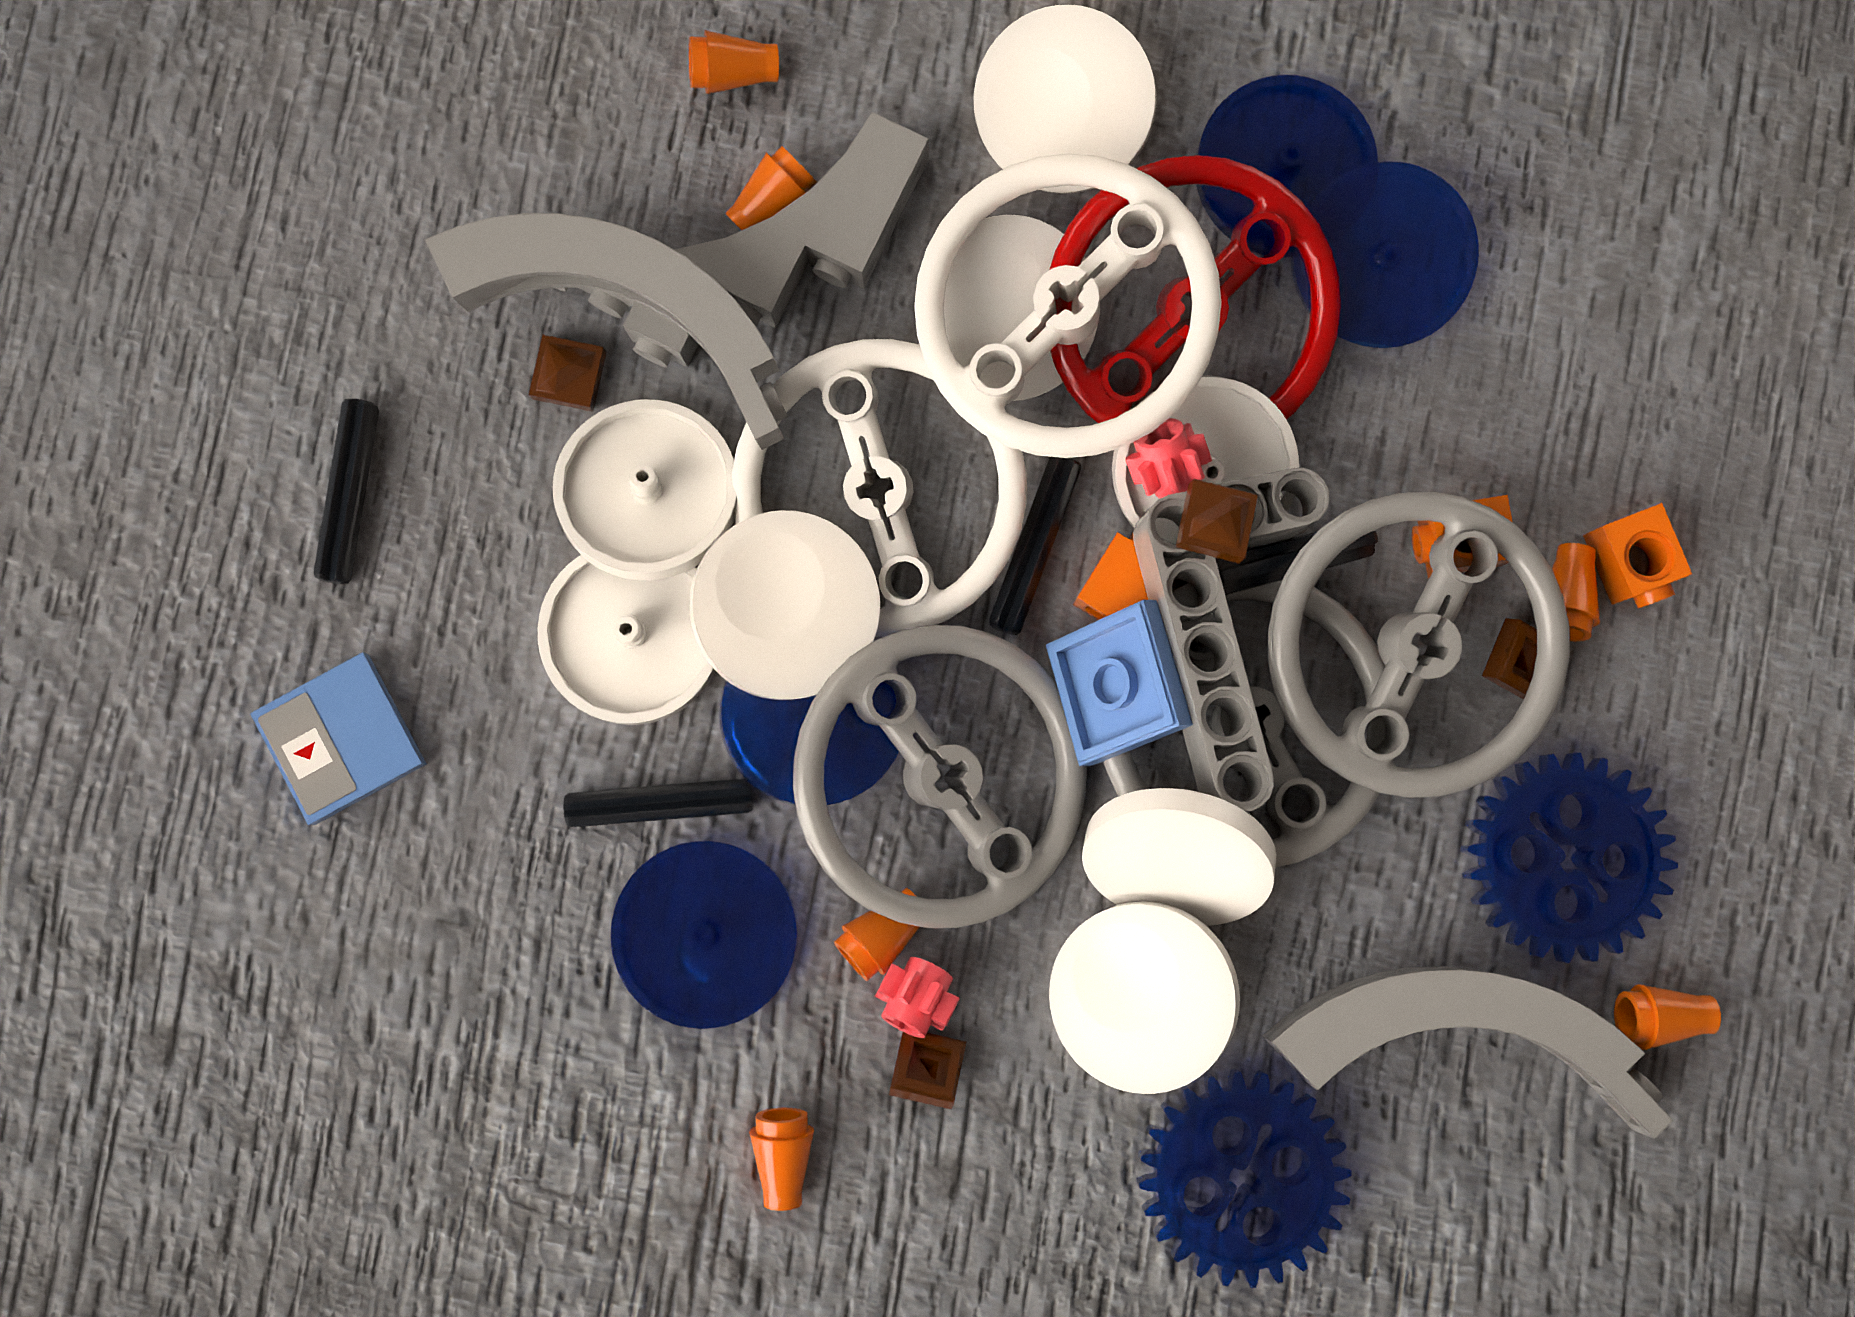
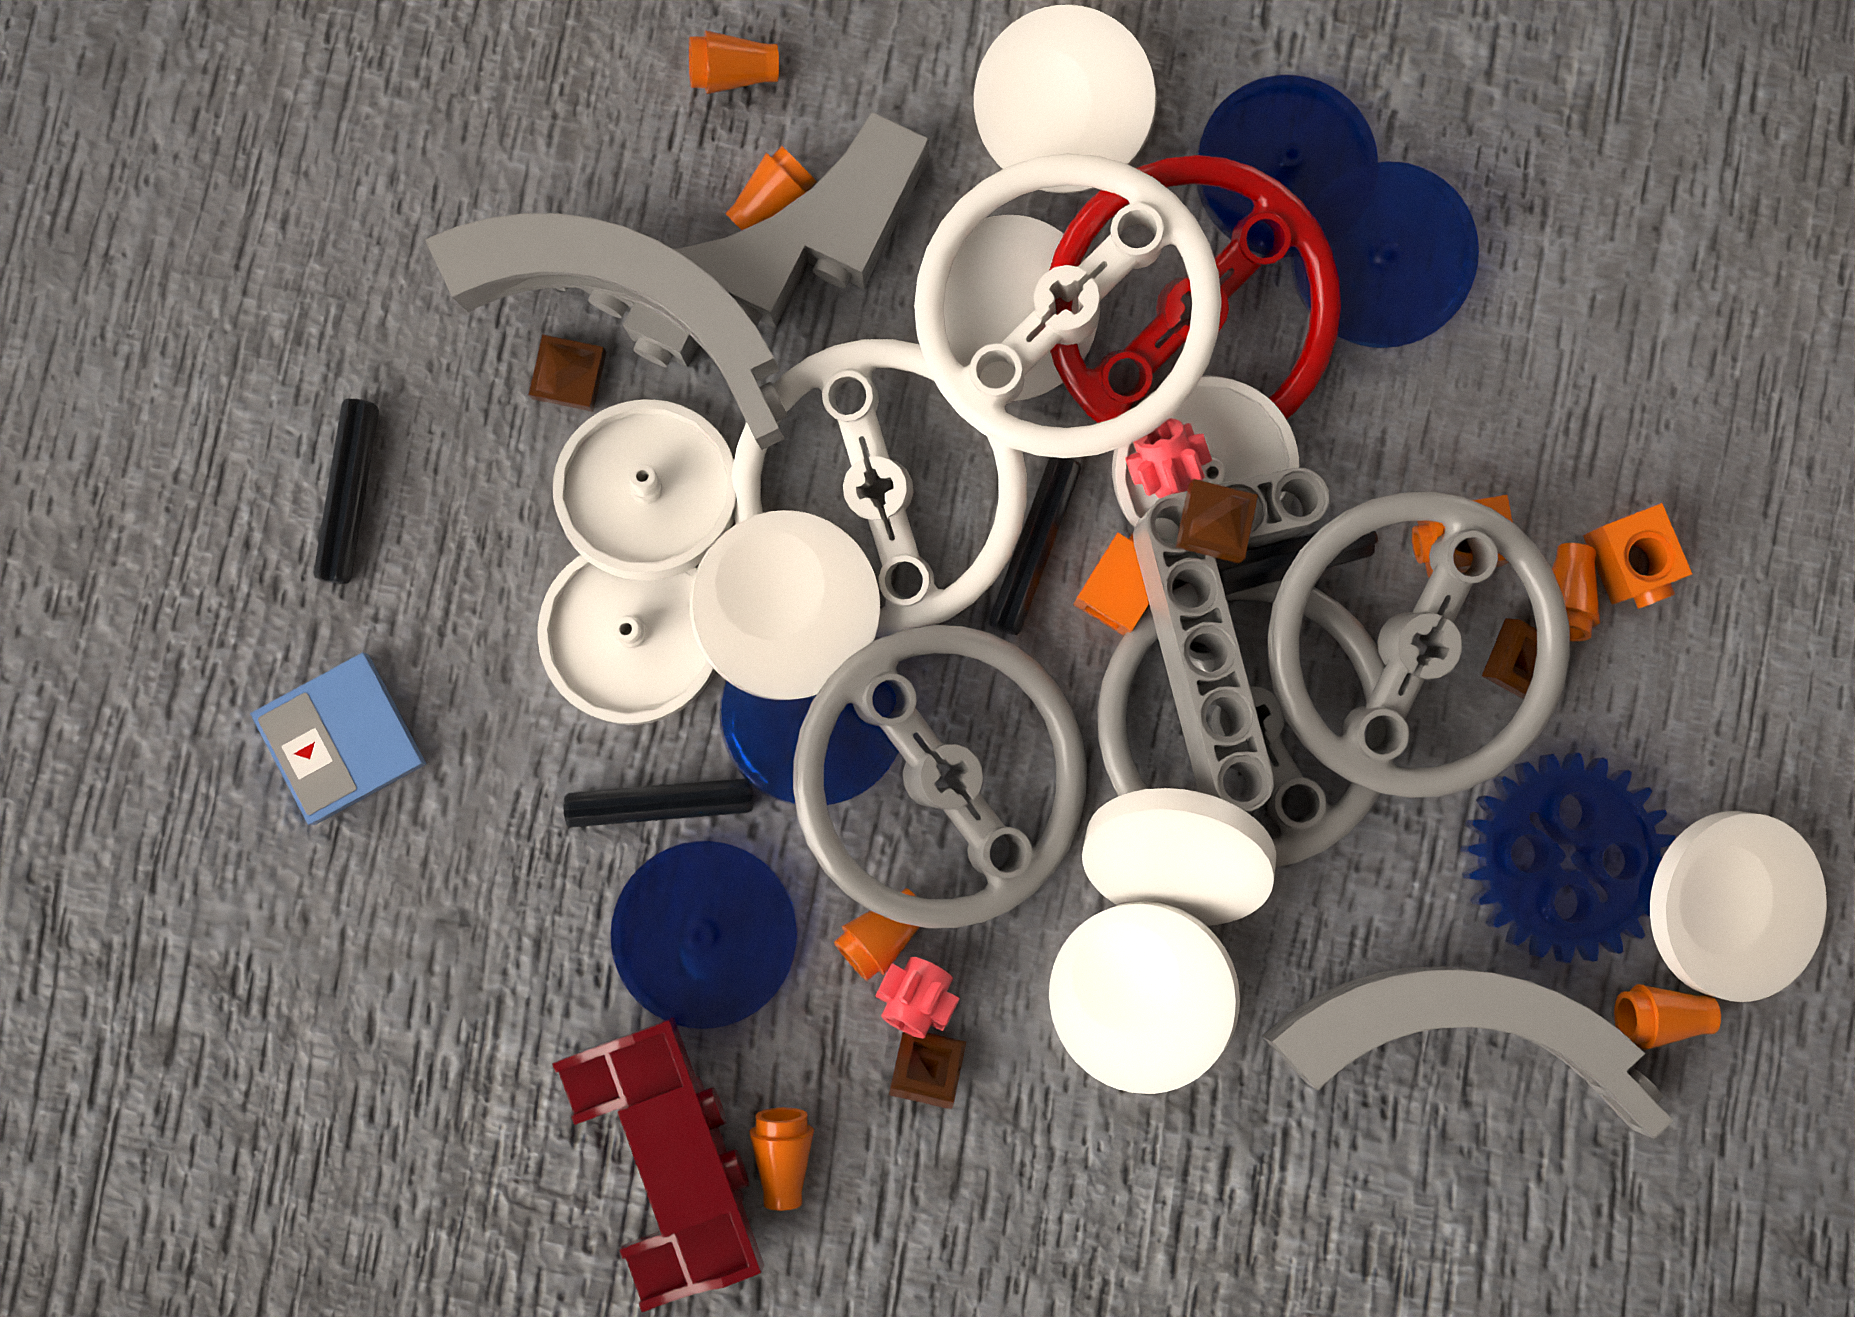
medium blue tile [1046,600,1193,766] -> none
clear blue gear [1136,1068,1352,1288] -> none
none -> dark red bracket [552,1017,764,1312]
none -> white piece [1650,811,1827,1002]

